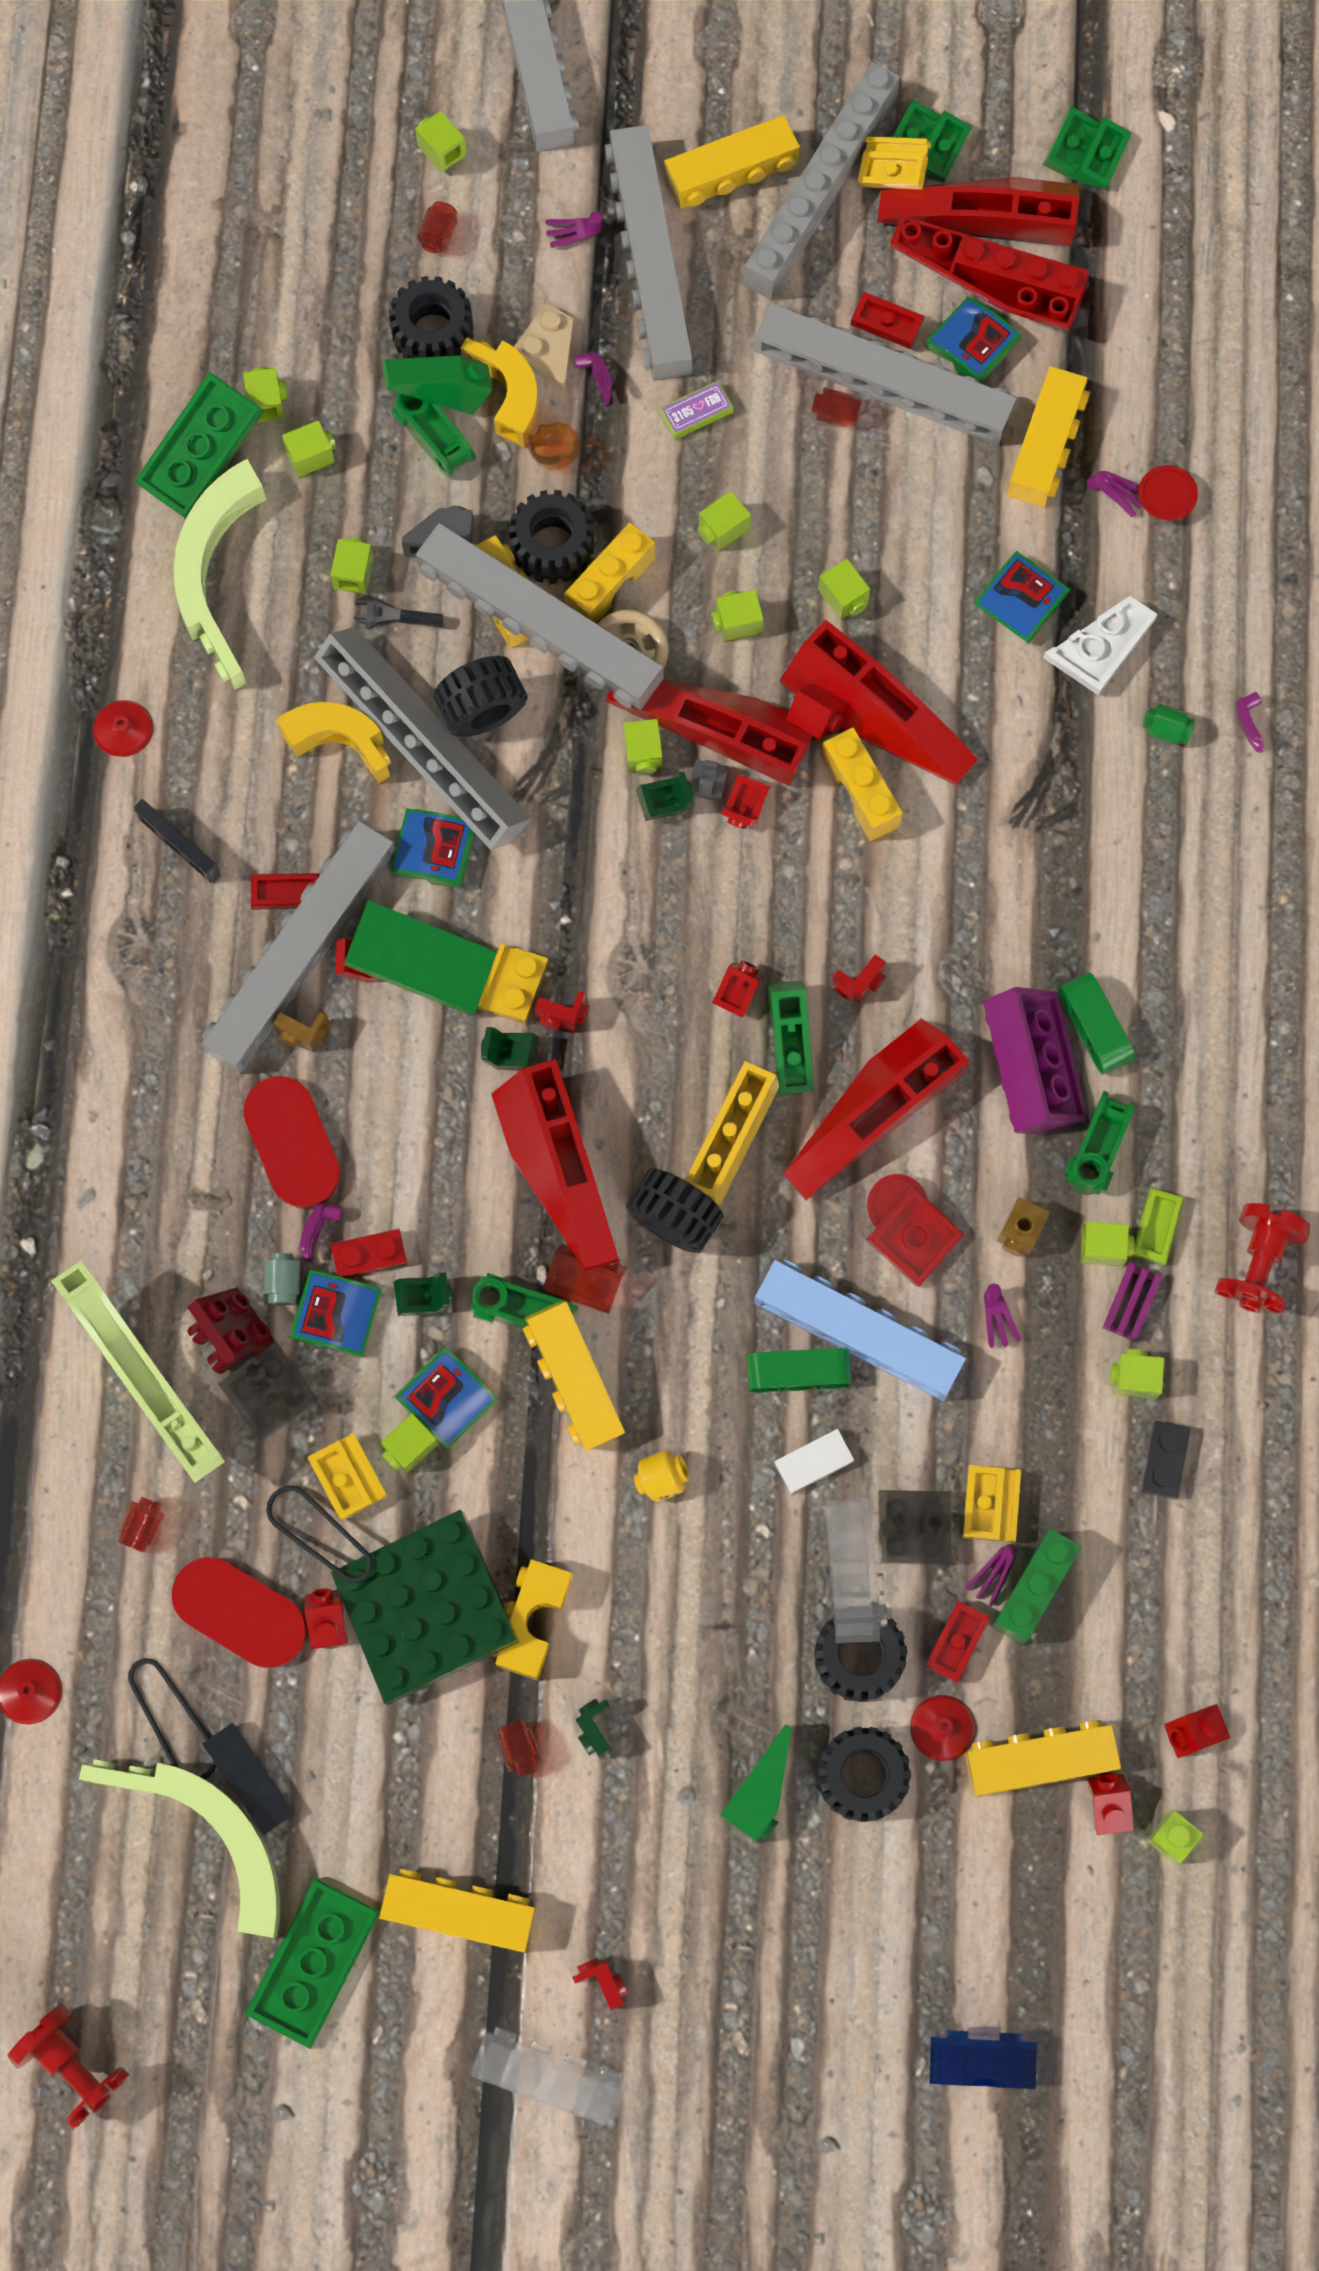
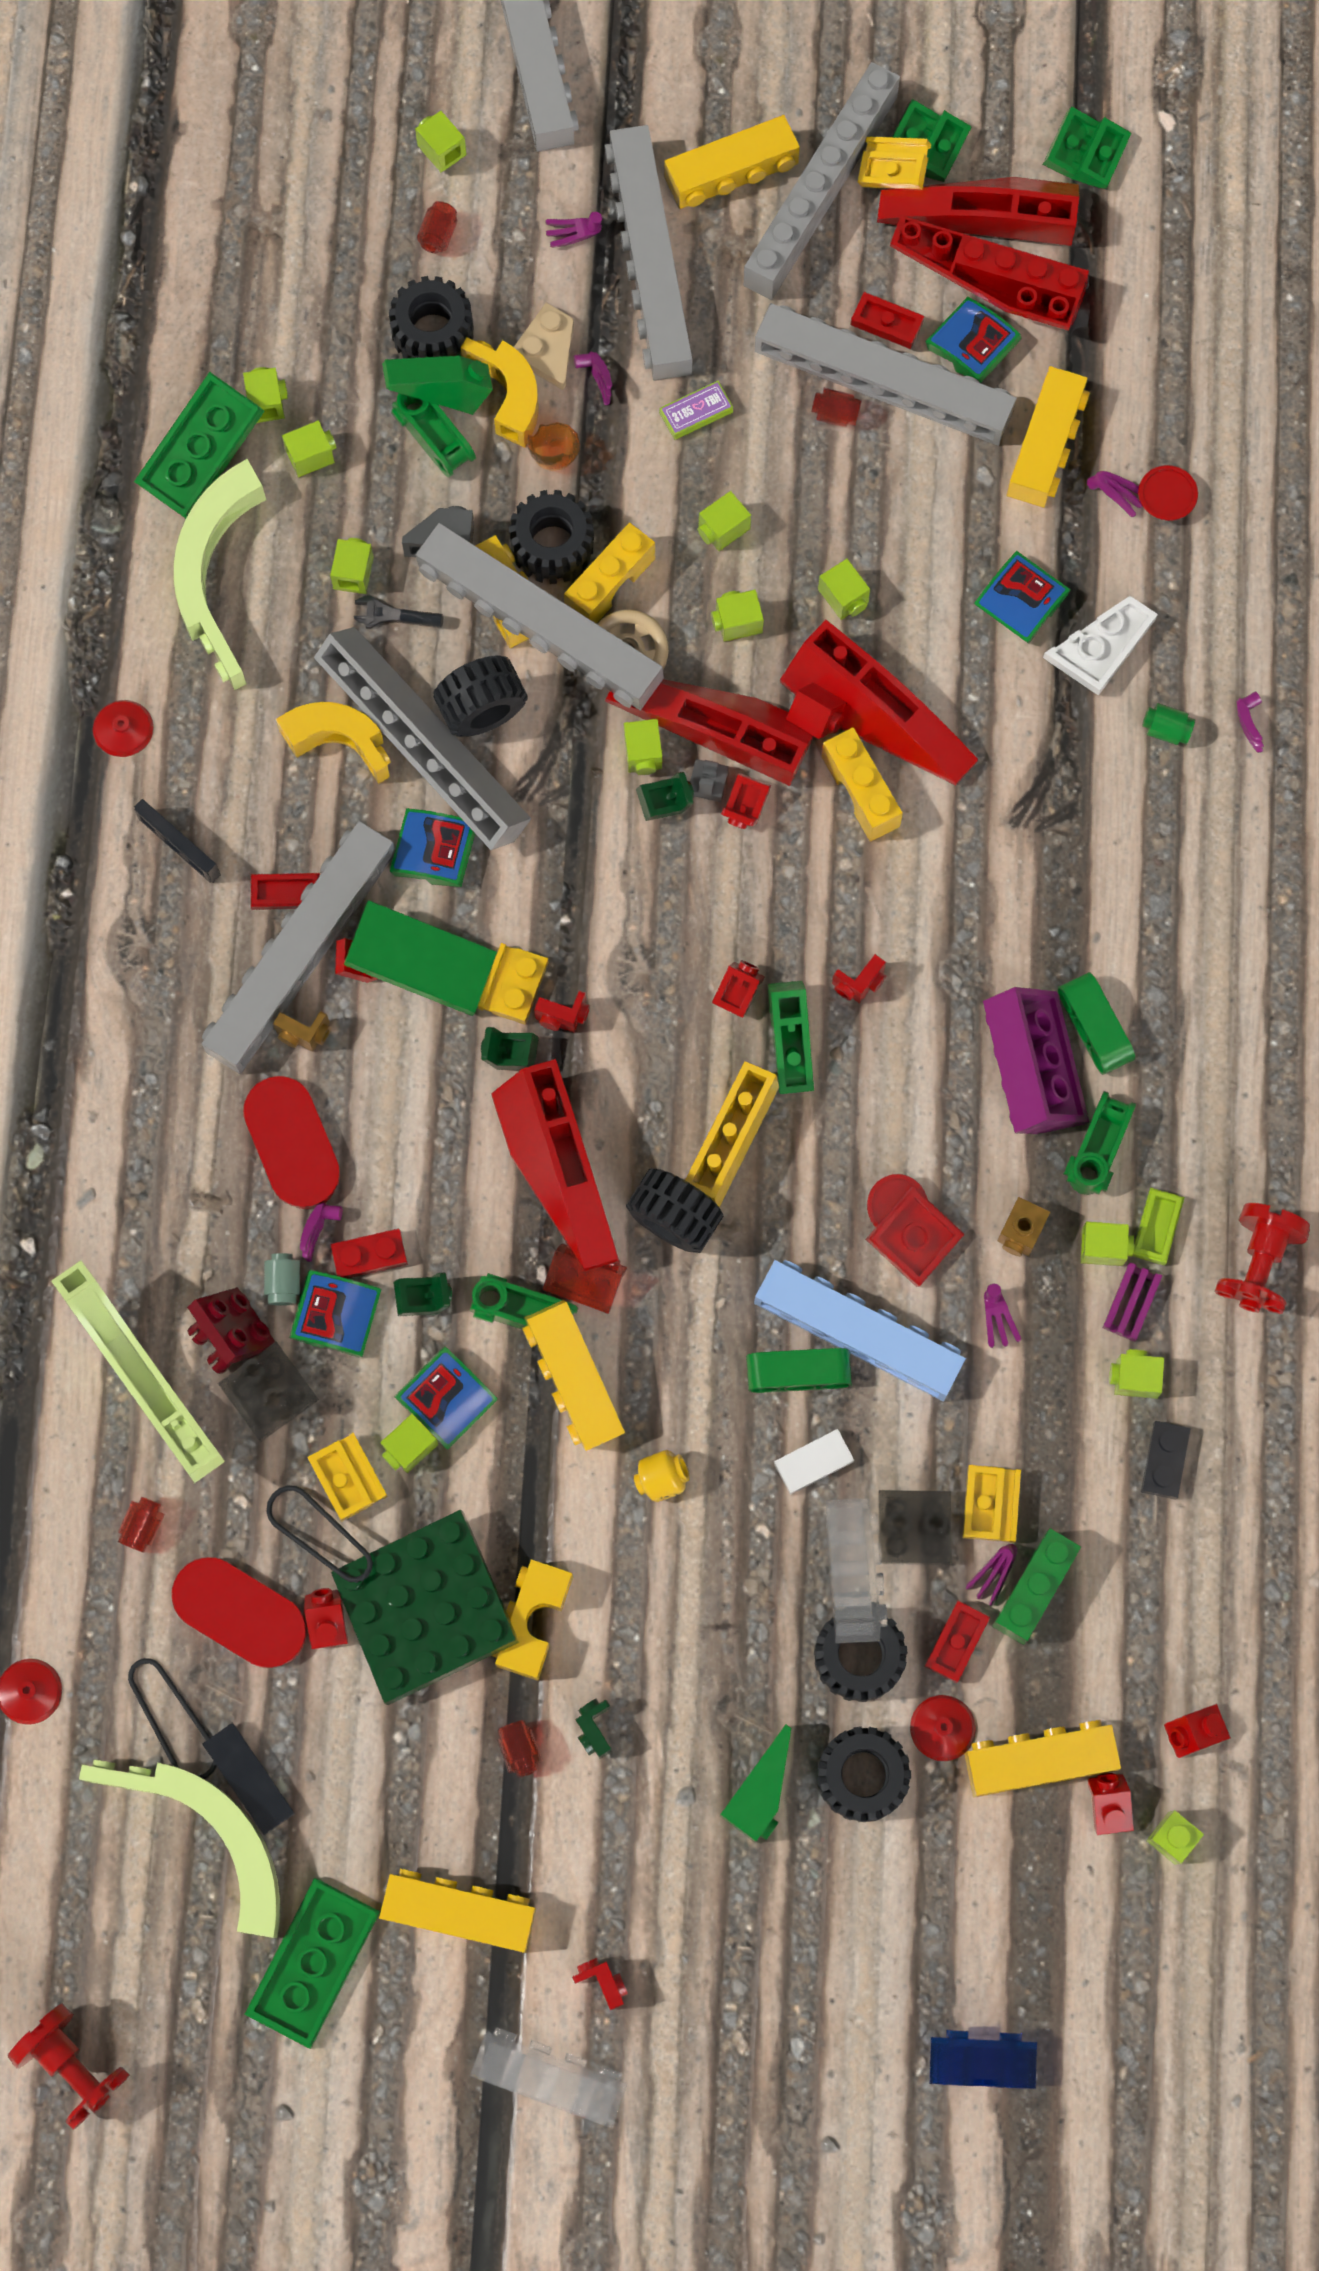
red wedge [784,1018,970,1201] -> none

